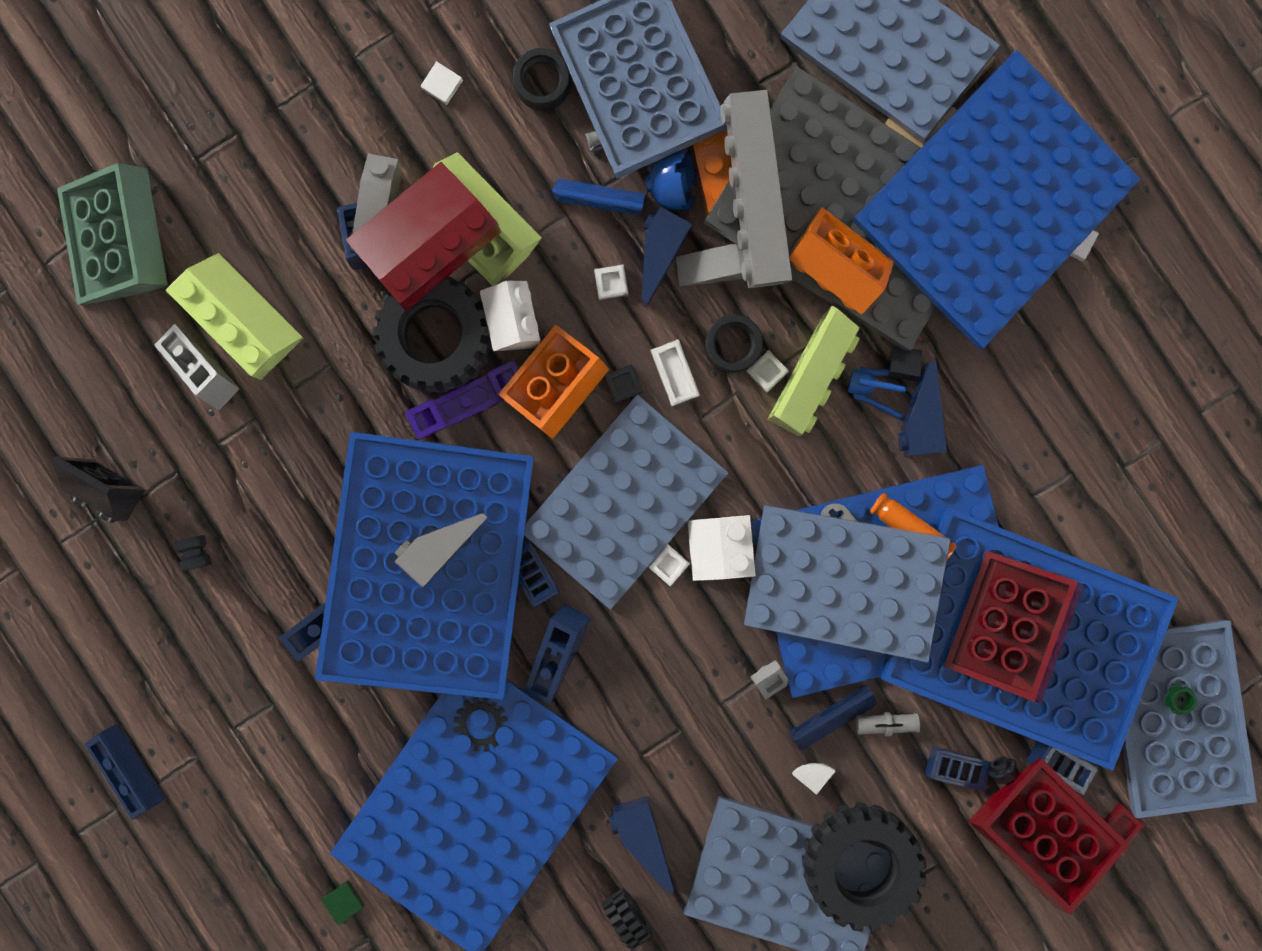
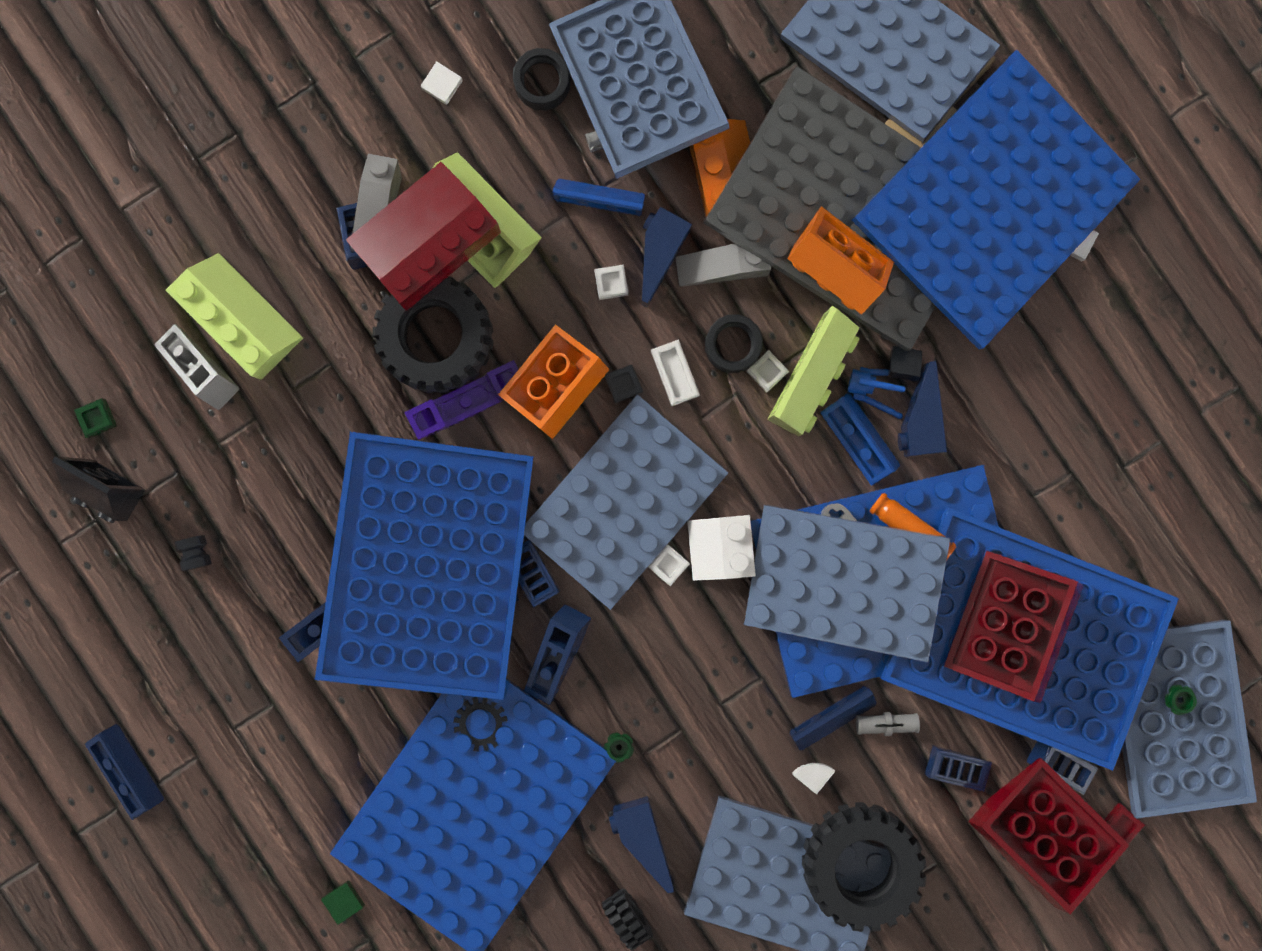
sand green slope [57,163,168,305] -> none
light grey slope [395,513,487,588] -> none
white slope [480,281,540,351] -> none
blue cylinder [645,148,696,211] -> none
light grey brick [720,90,792,288] -> none
light grey plate [750,660,789,700] -> none
black plate [988,756,1019,784] -> none
none -> dark green tile [74,398,117,438]
none -> dark green plate [604,732,634,763]
none -> blue slope [820,392,900,486]

